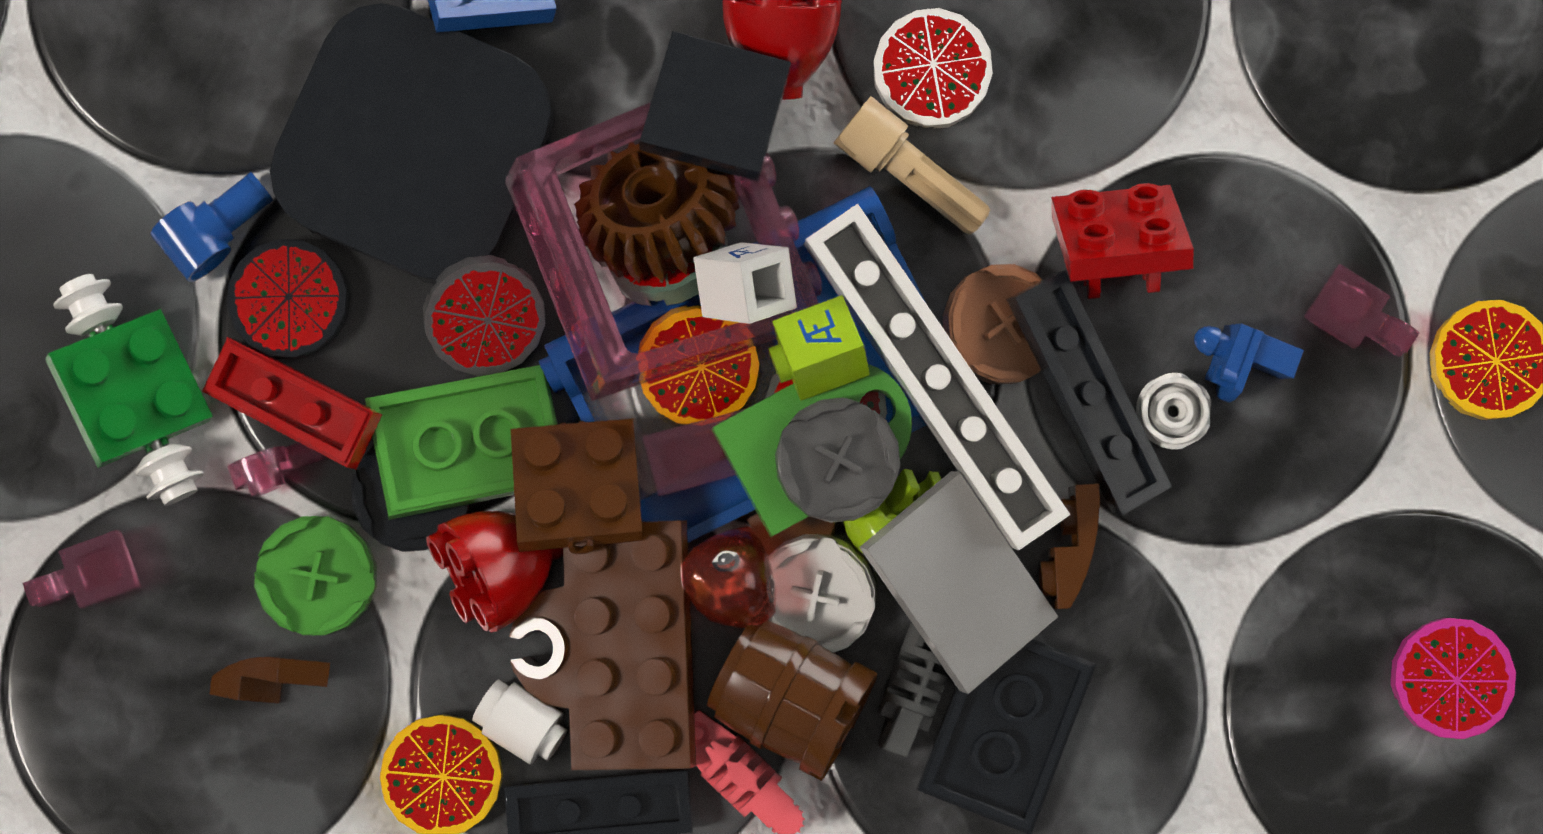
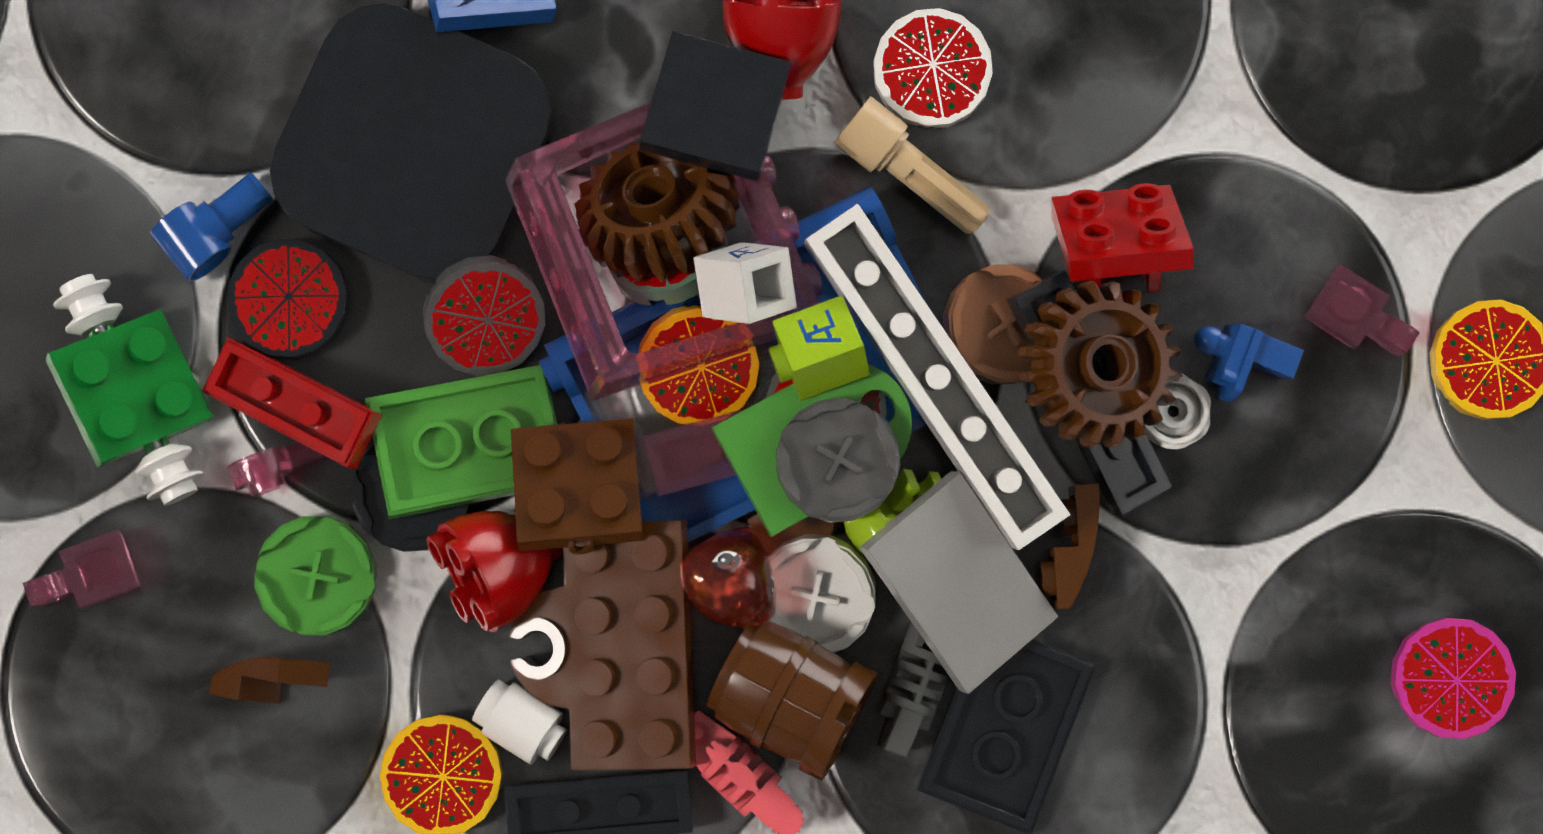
none -> reddish brown gear [1017,281,1183,447]

